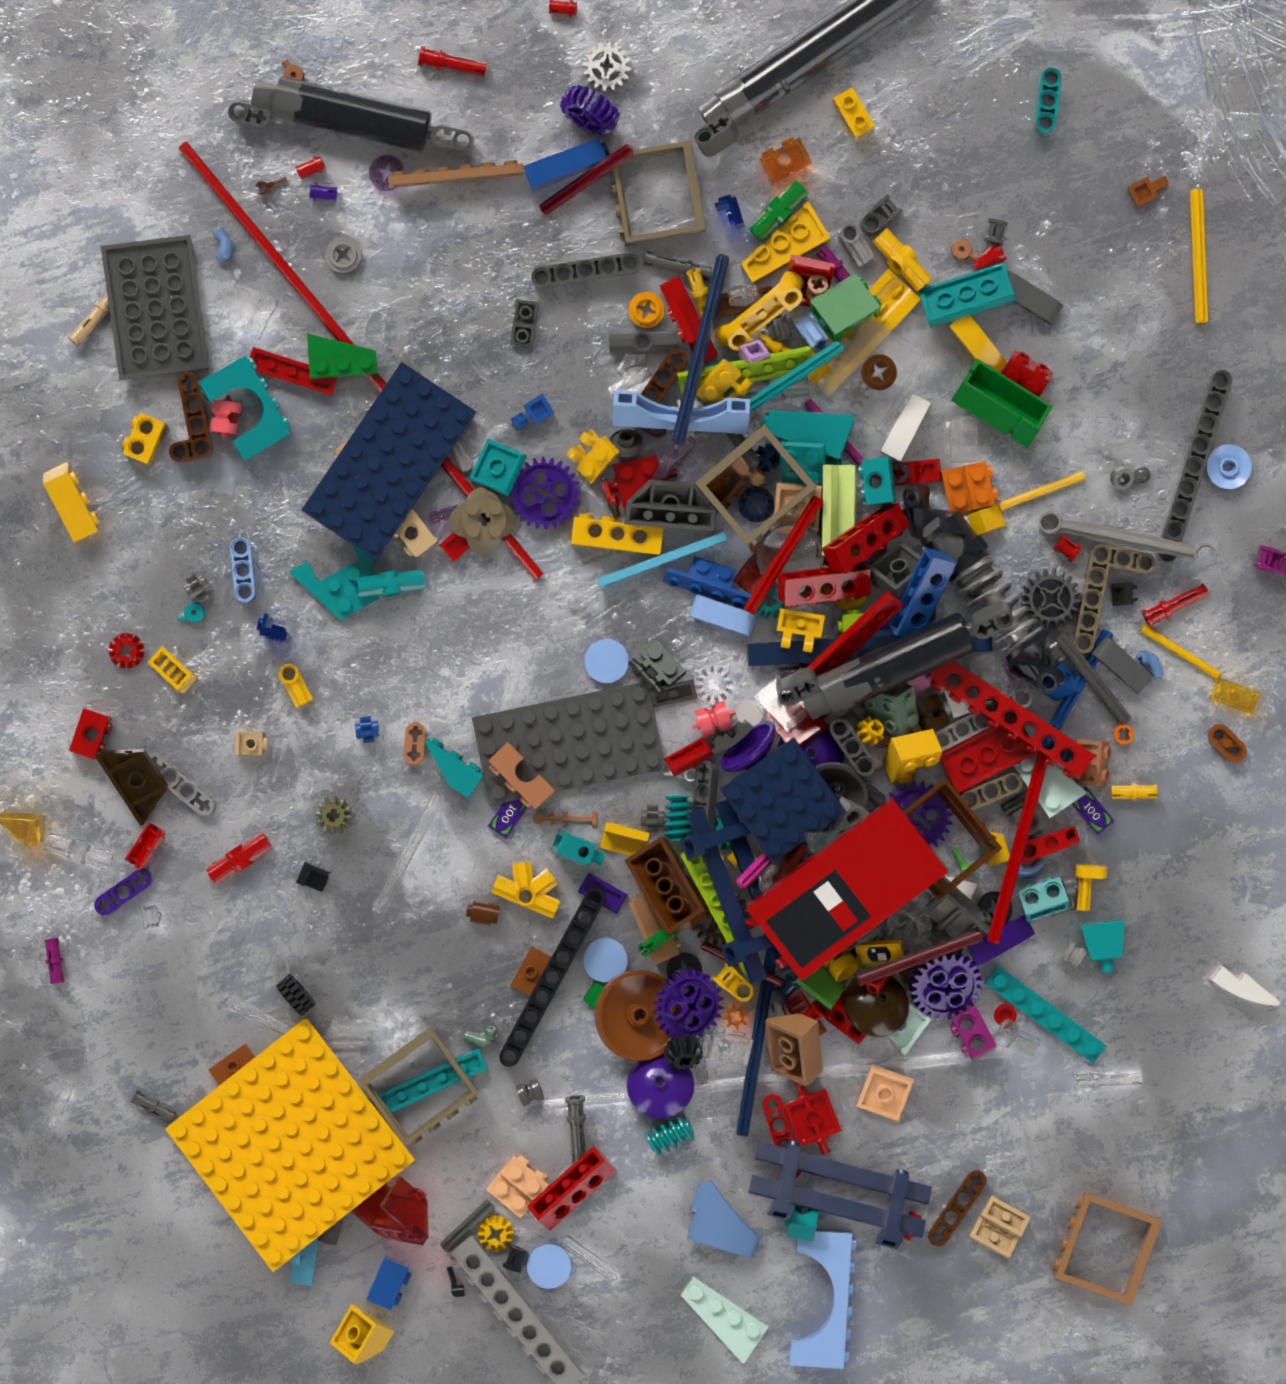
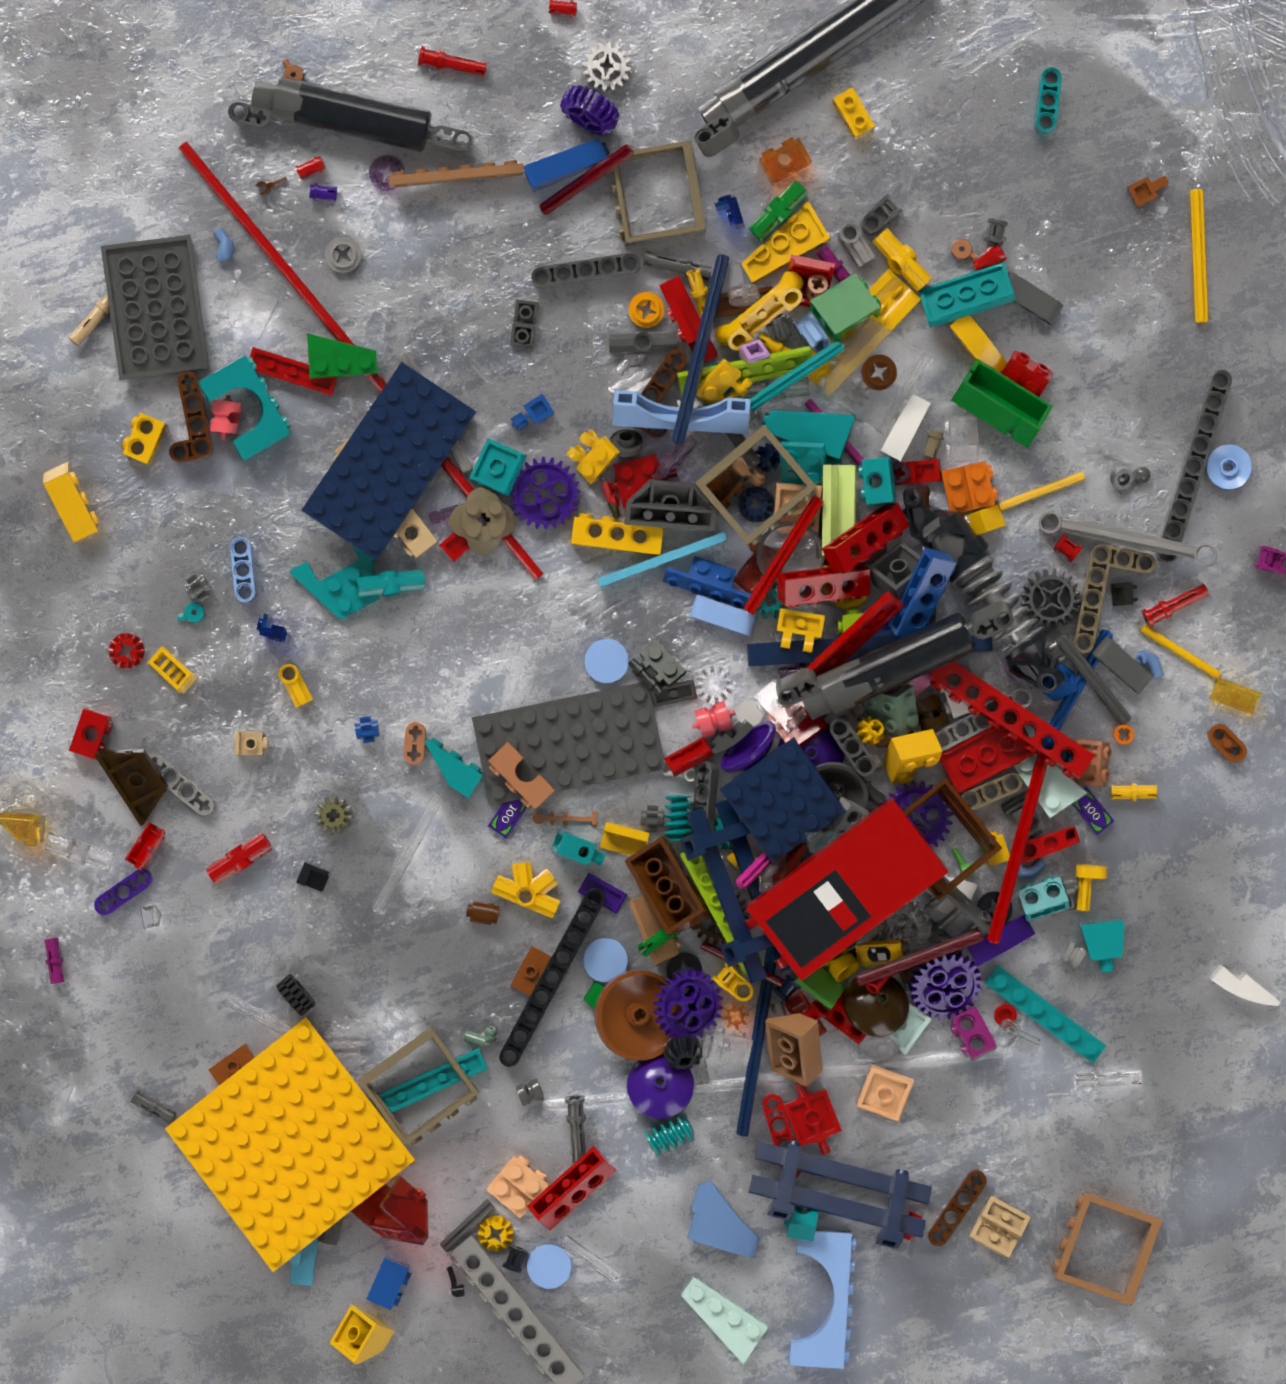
none -> dark tan pin [922,429,944,459]

